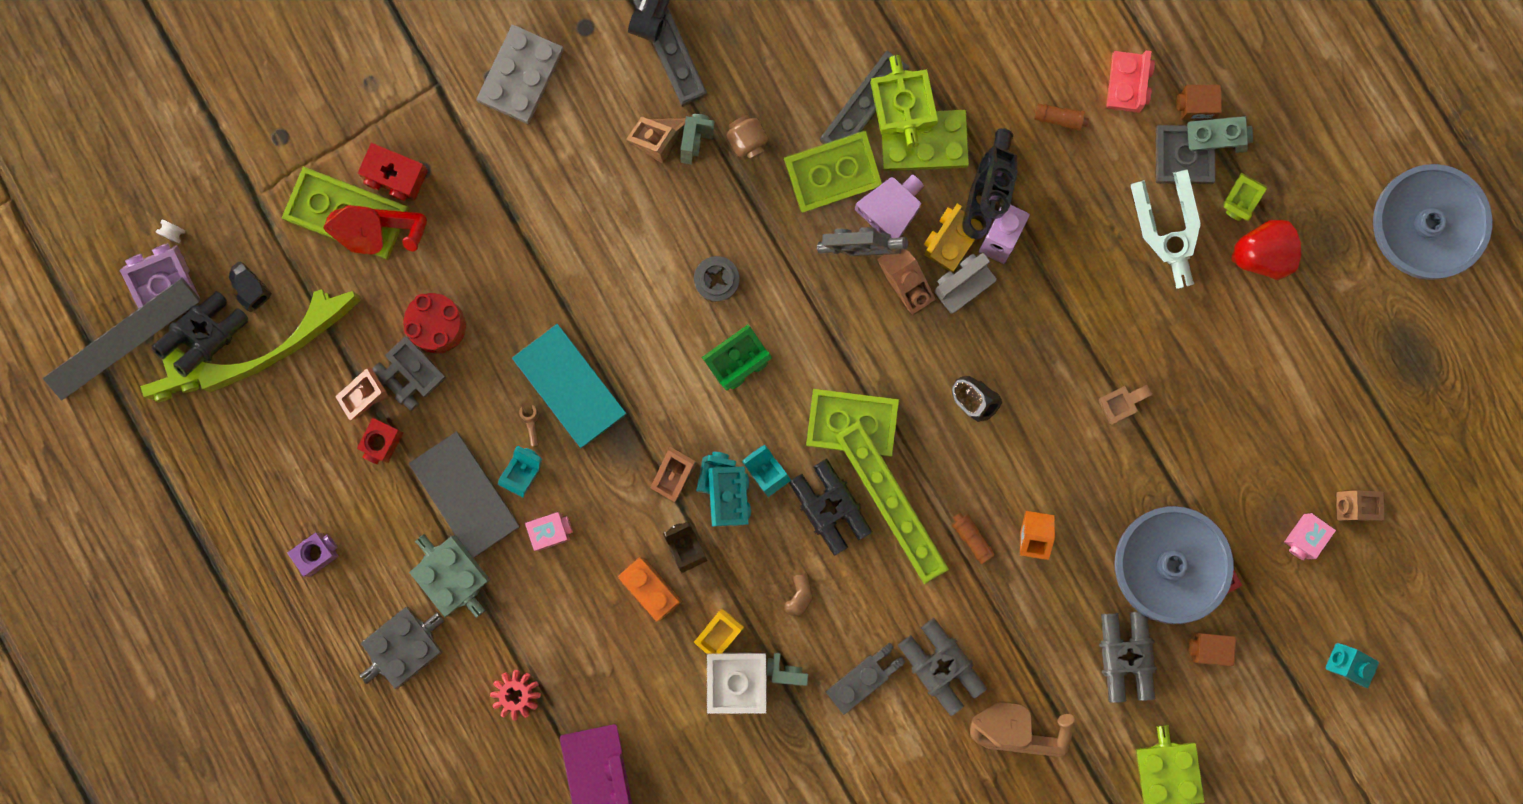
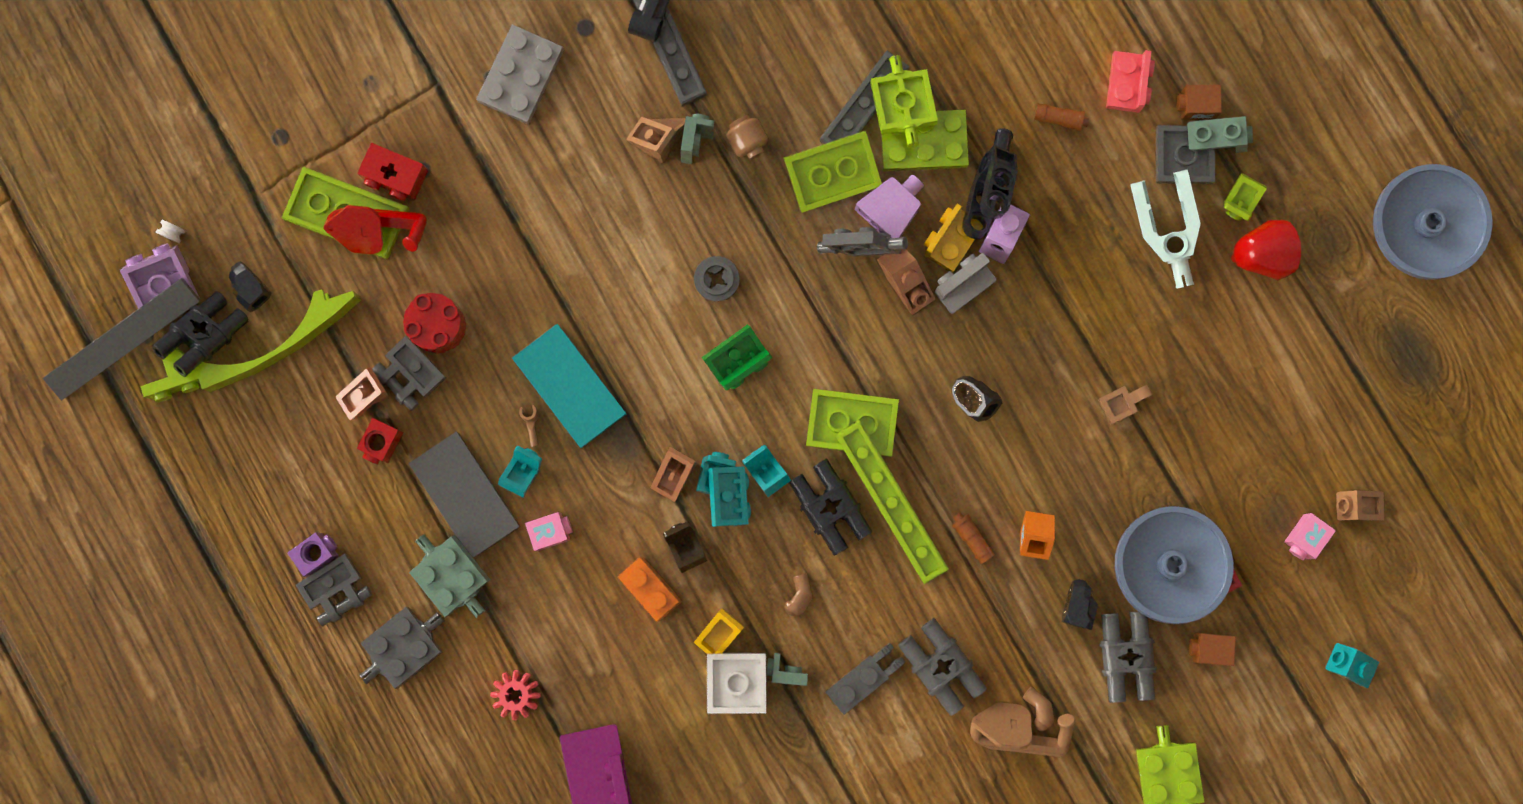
none -> dark grey plate [296,554,372,626]
none -> medium nougat arm [1022,687,1054,731]
none -> black rock [1062,579,1098,630]

